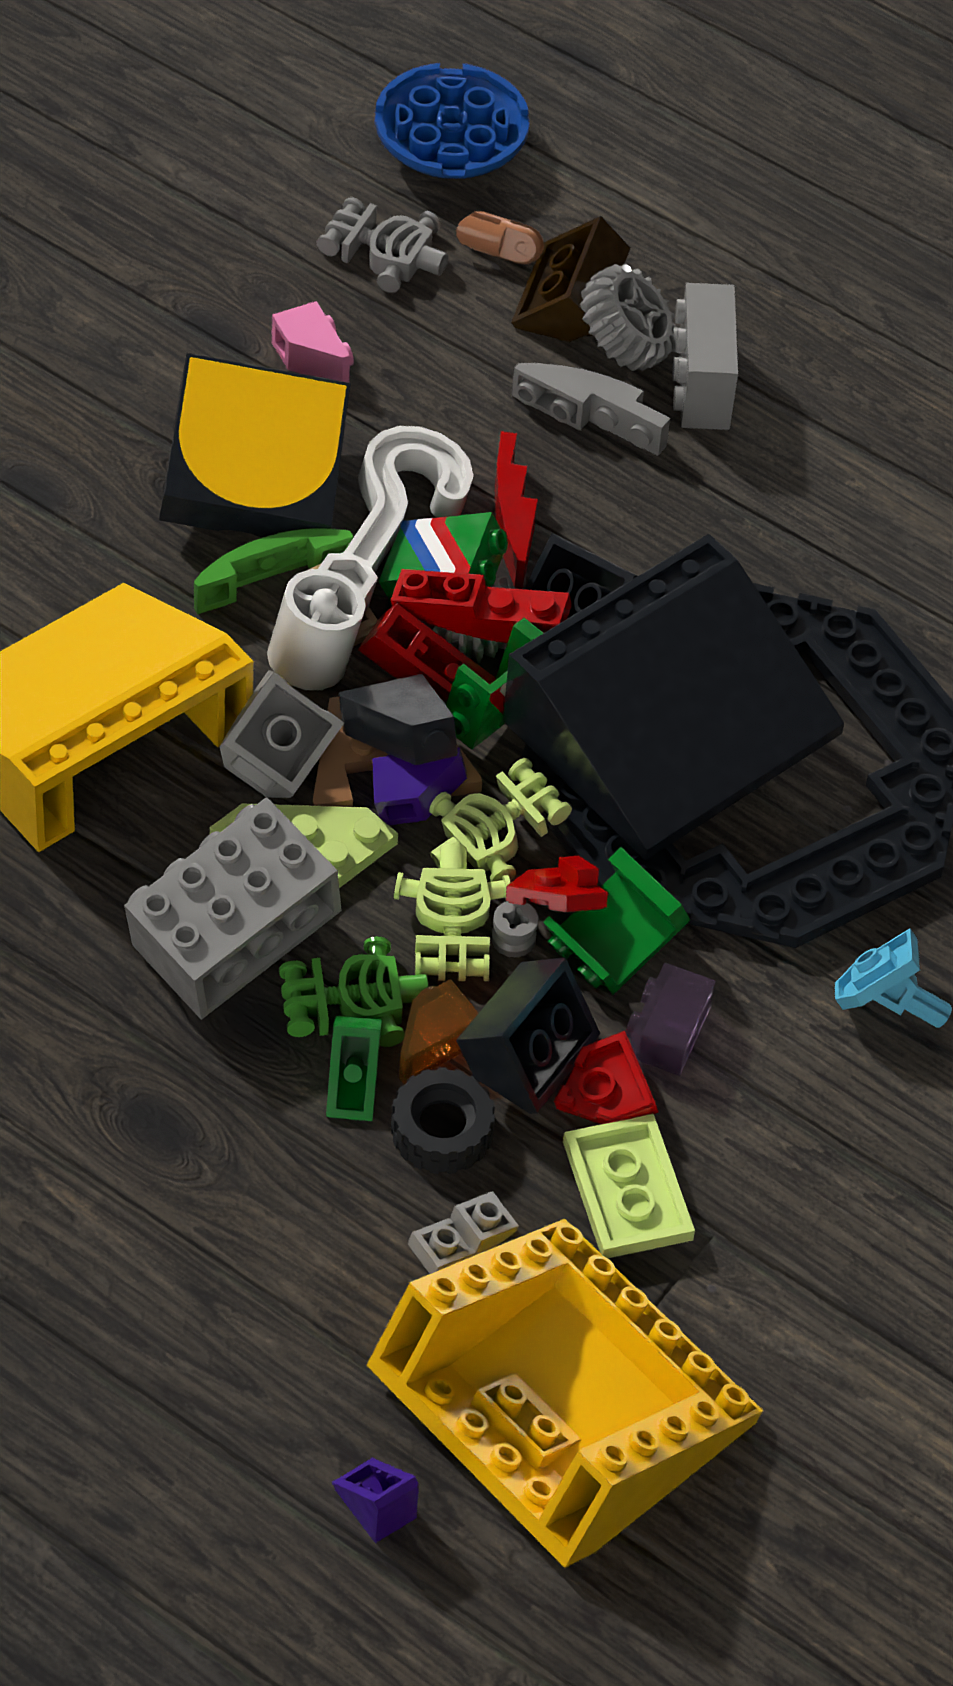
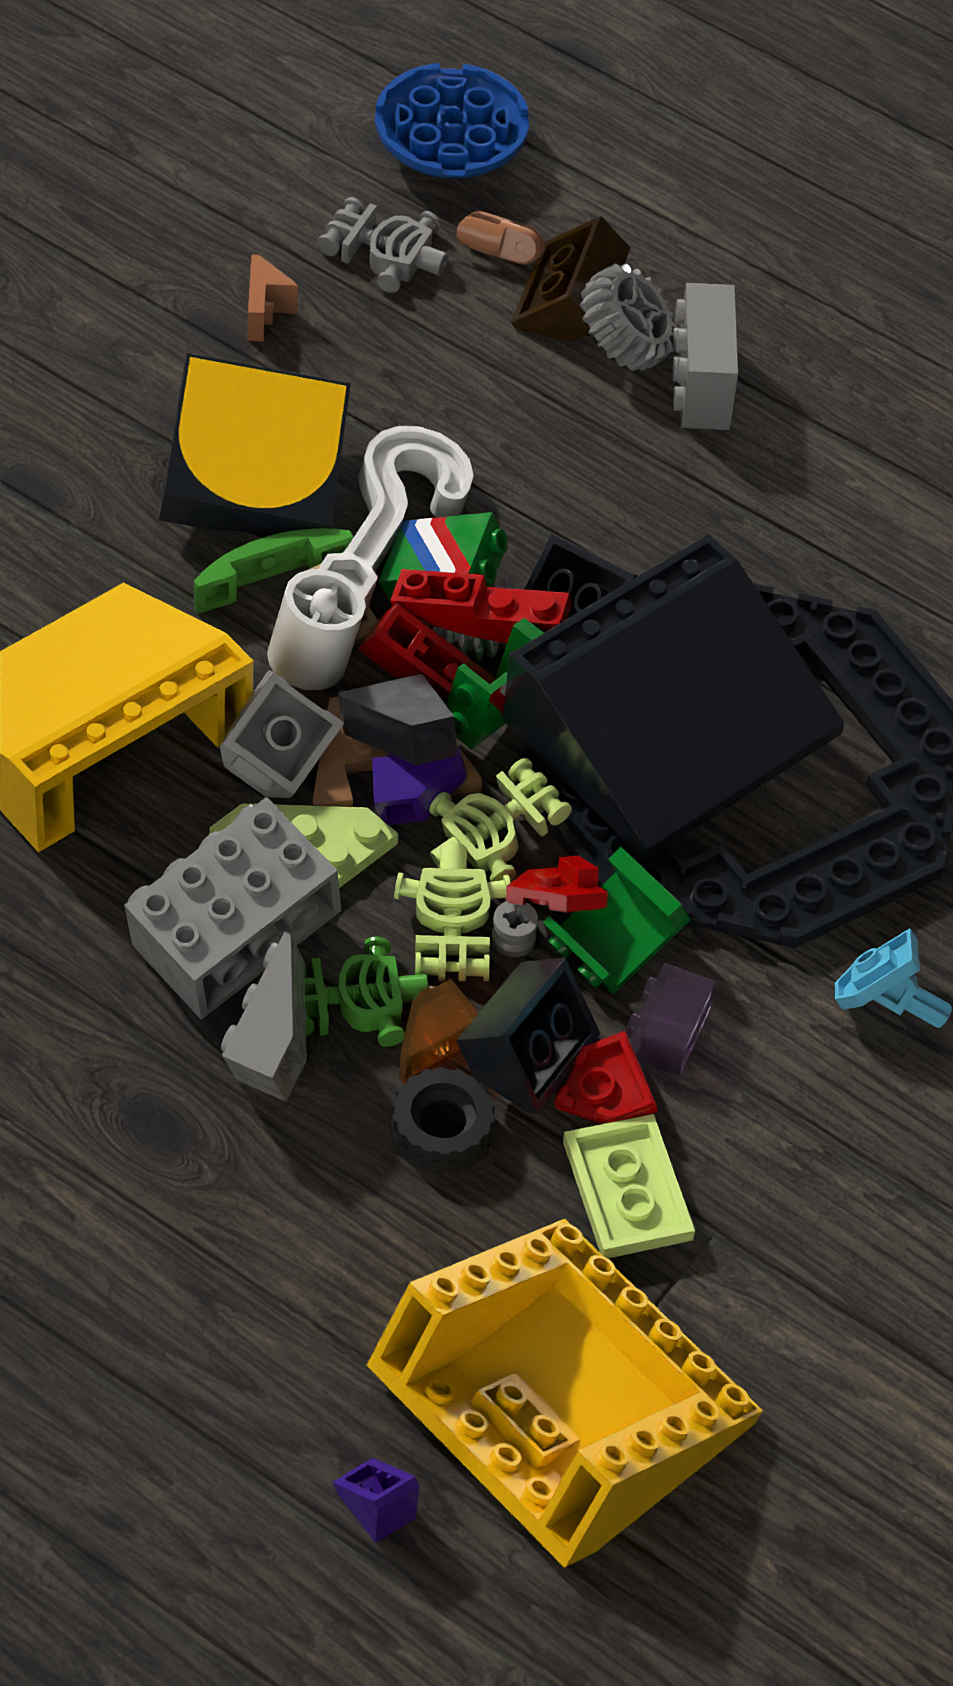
bright pink slope [272,301,354,383] -> none
green slope [326,1016,382,1121] -> none
light grey slope [408,1191,519,1274] -> none
red slope [495,431,538,589] -> none
light grey slope [512,363,670,456] -> none
none -> light grey slope [221,931,307,1102]
none -> nougat slope [248,255,298,341]

